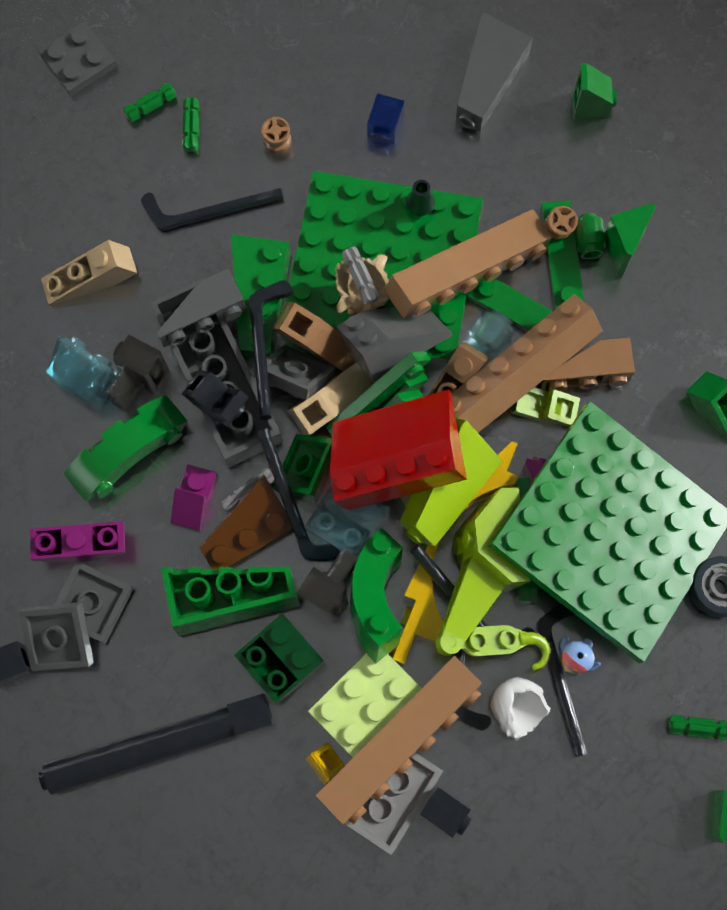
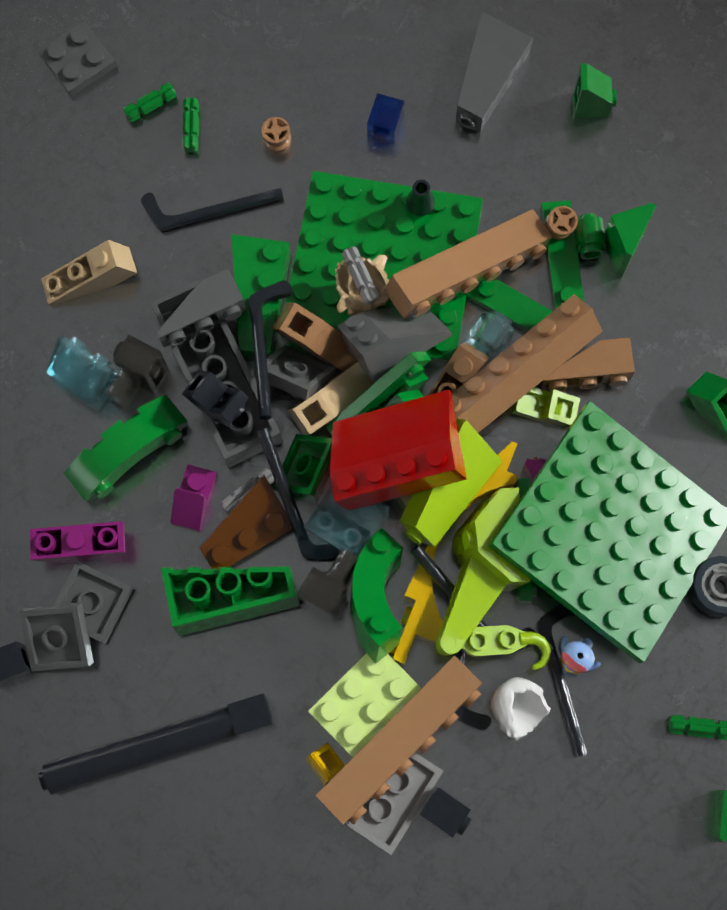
dark green slope [234,613,325,704] -> none

